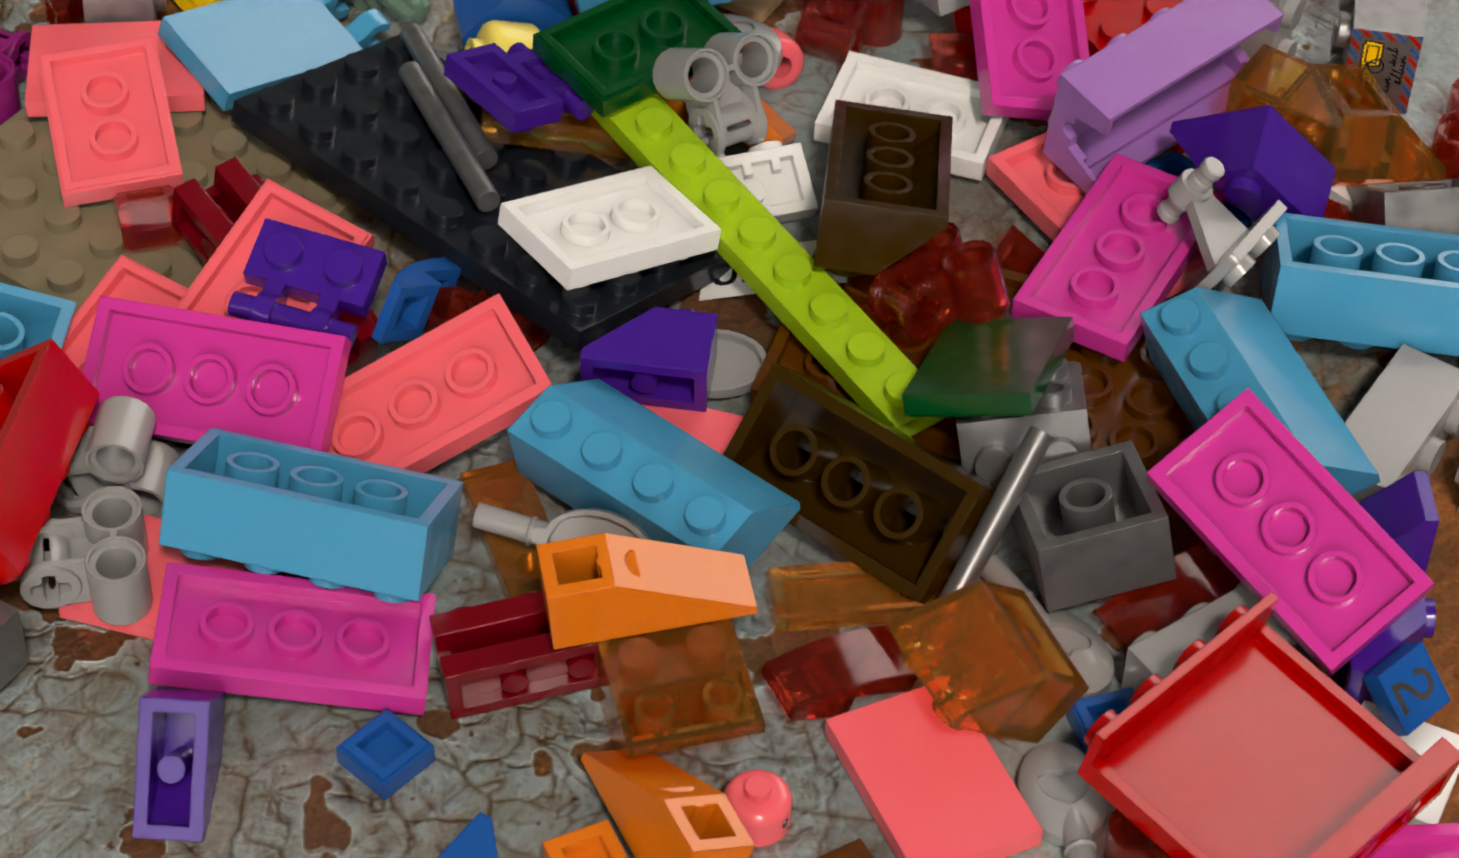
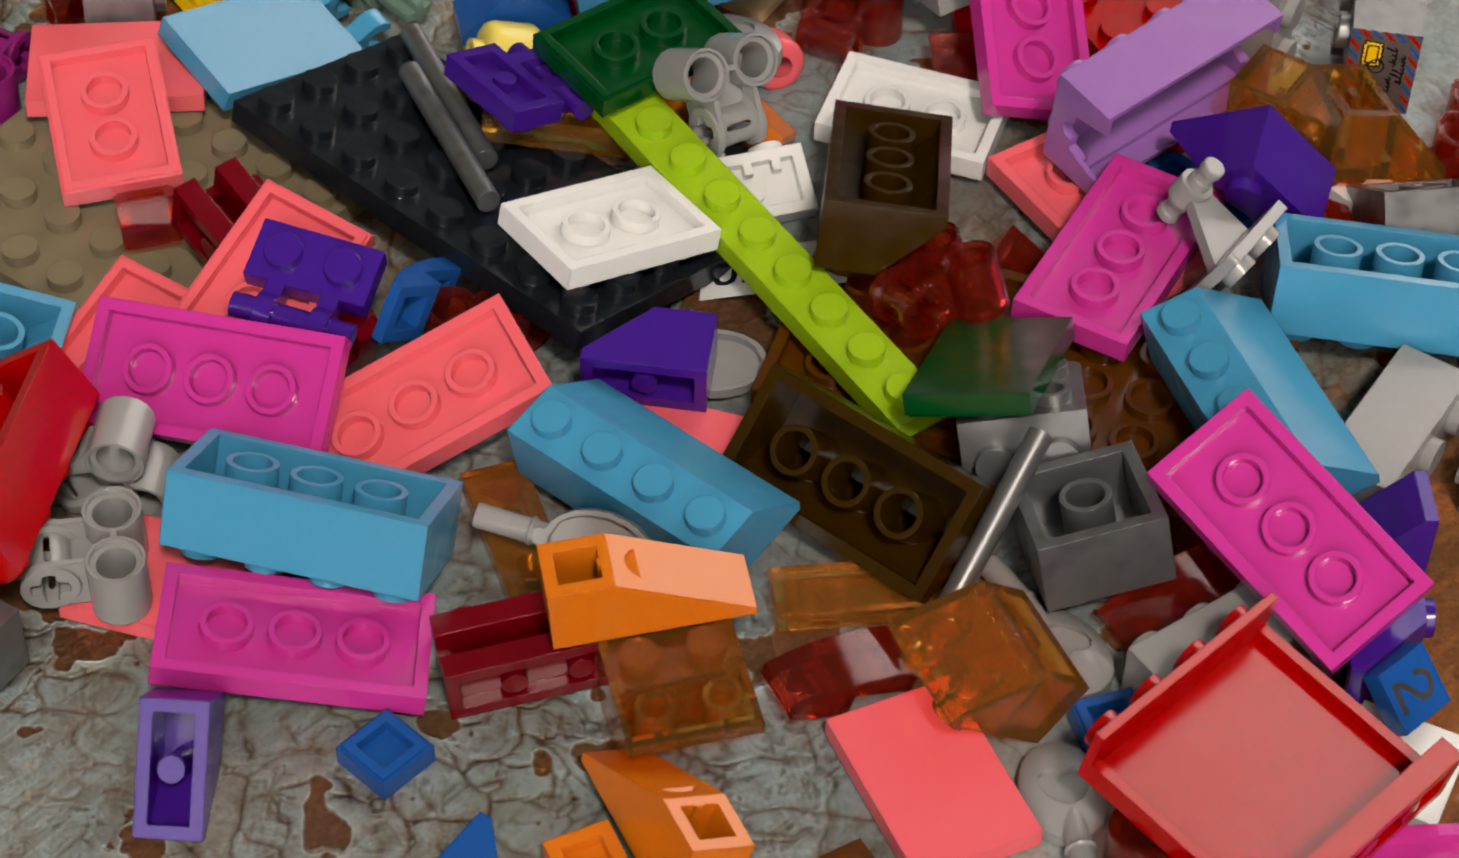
coral piece [724,769,793,847] -> none

